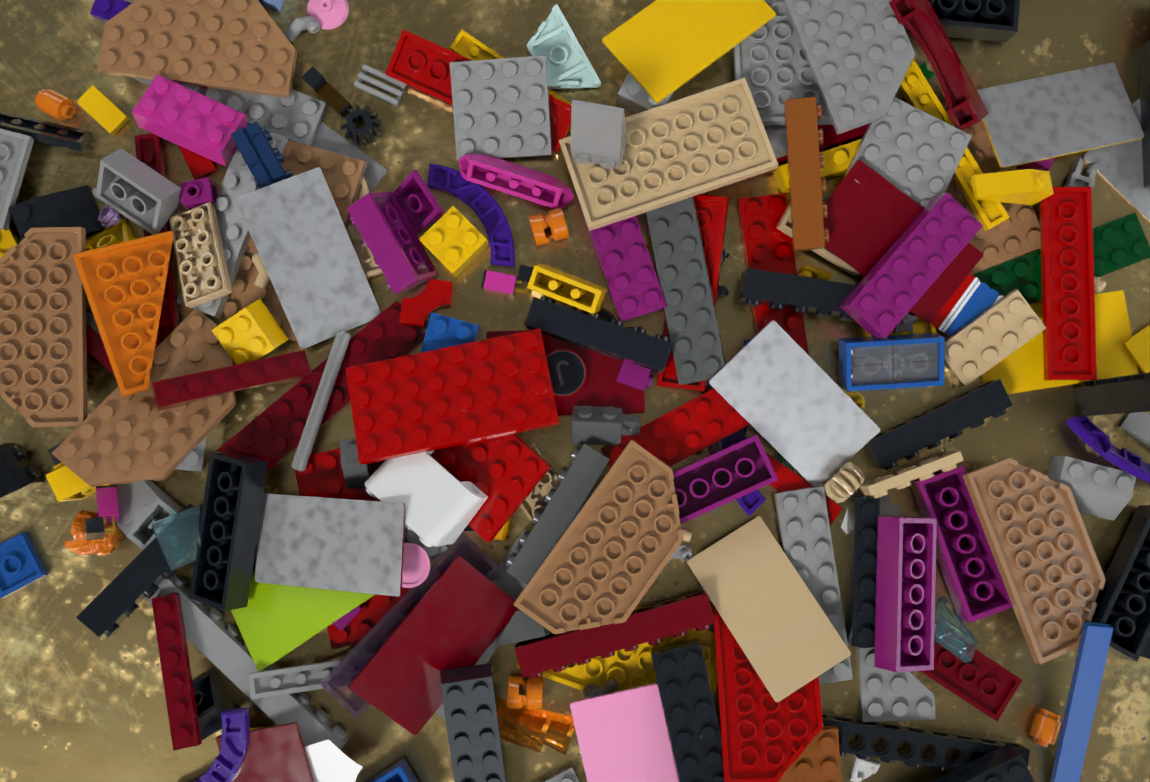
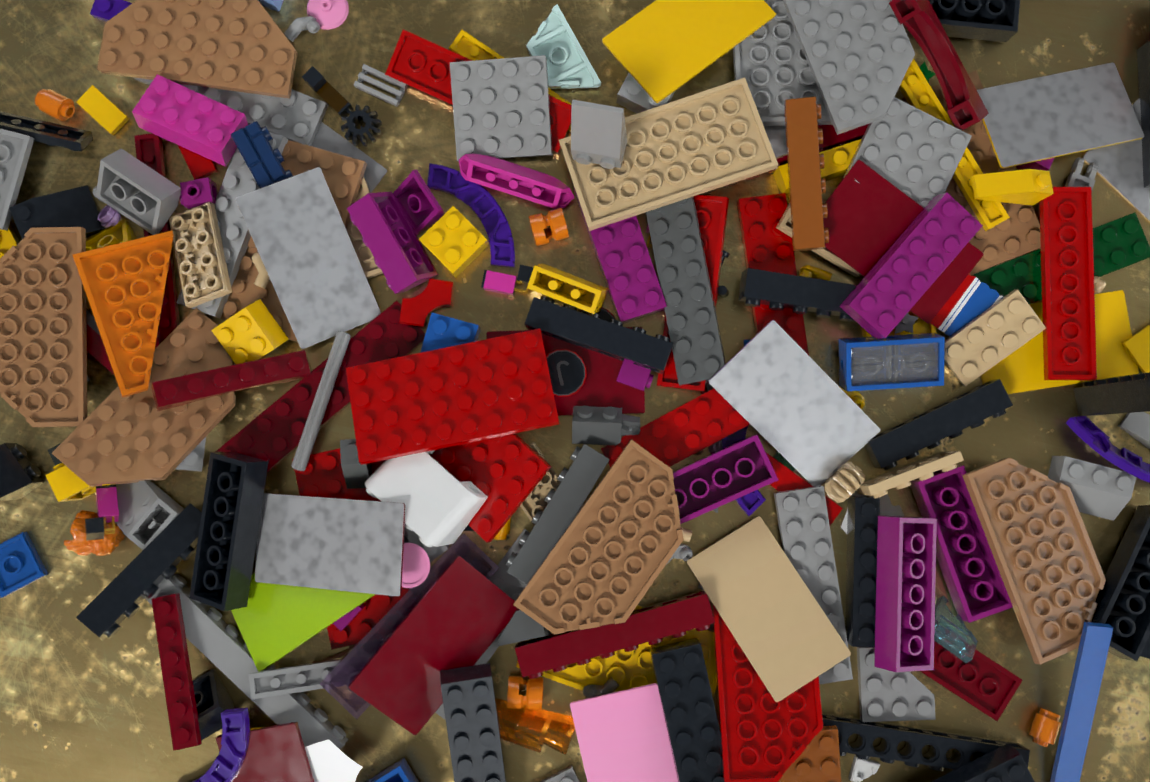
clear light blue wing [151,505,201,571] -> none

